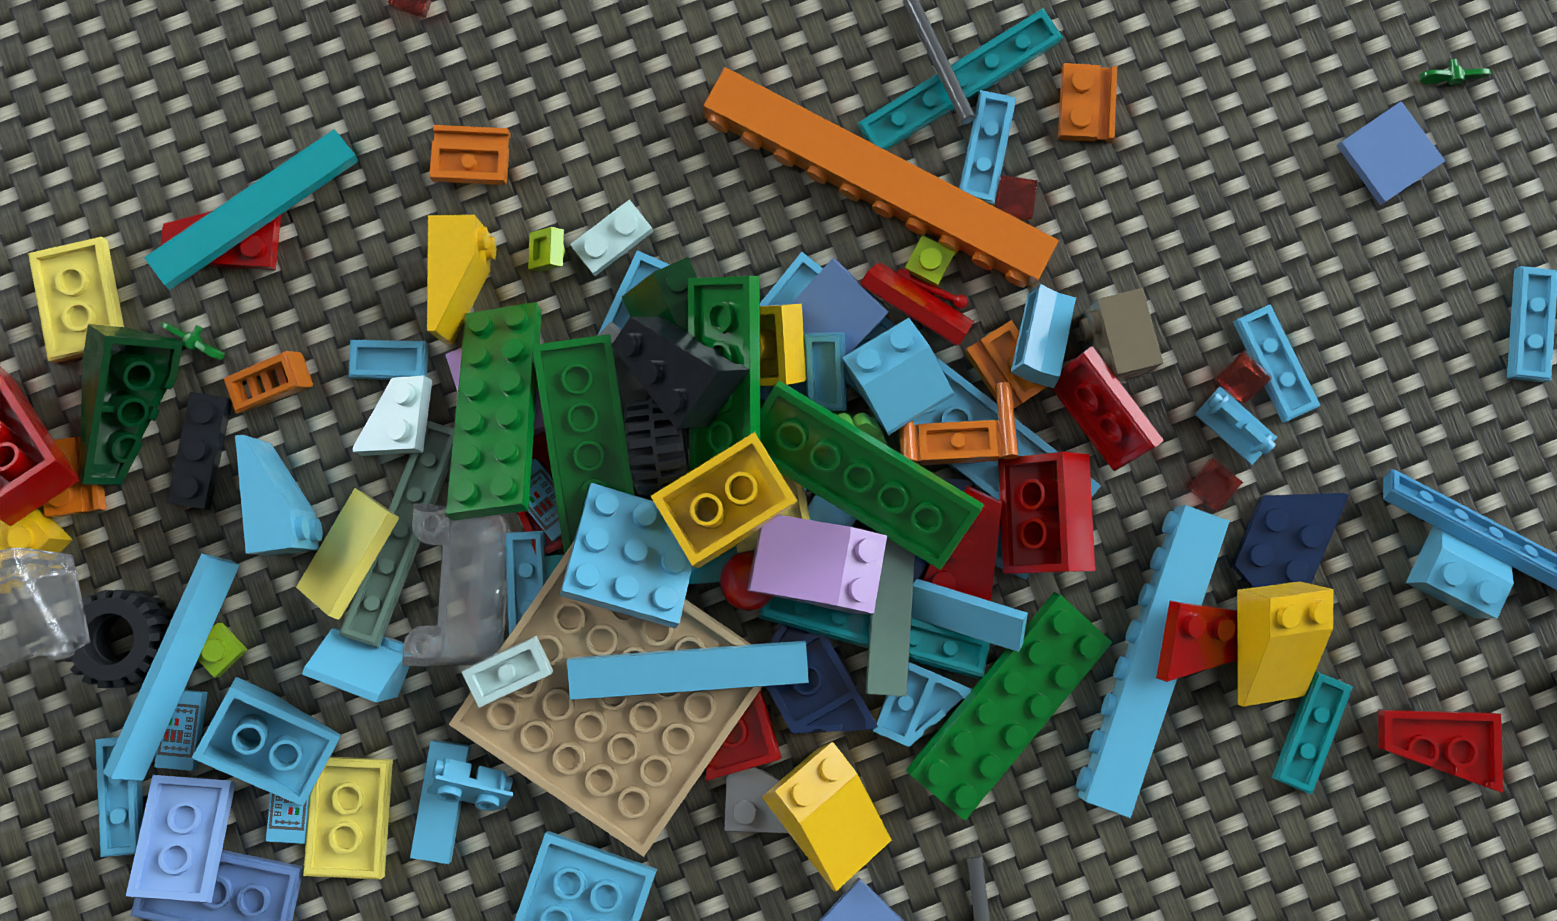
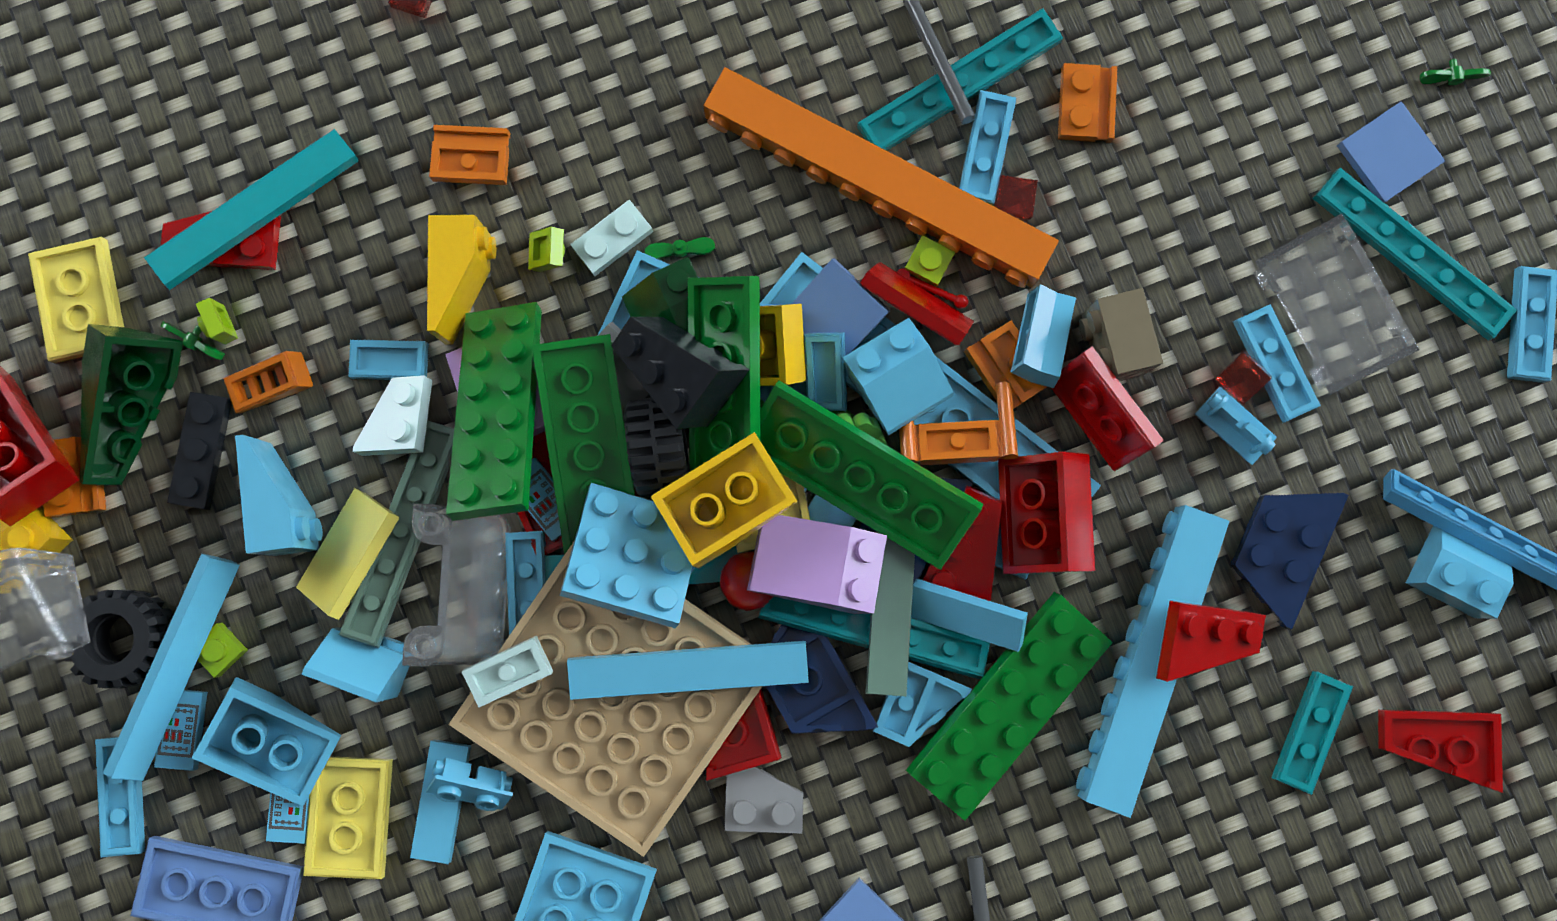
light blue plate [126,775,236,903] -> none
yellow slope [761,742,891,892] -> none
clear red tile [1186,458,1243,512] -> none
yellow slope [1237,581,1334,707] -> none
none -> lime plate [196,297,238,344]
none -> green piece [645,237,715,259]
none -> clear windscreen [1254,213,1420,394]
none -> teal tile [1312,167,1517,340]

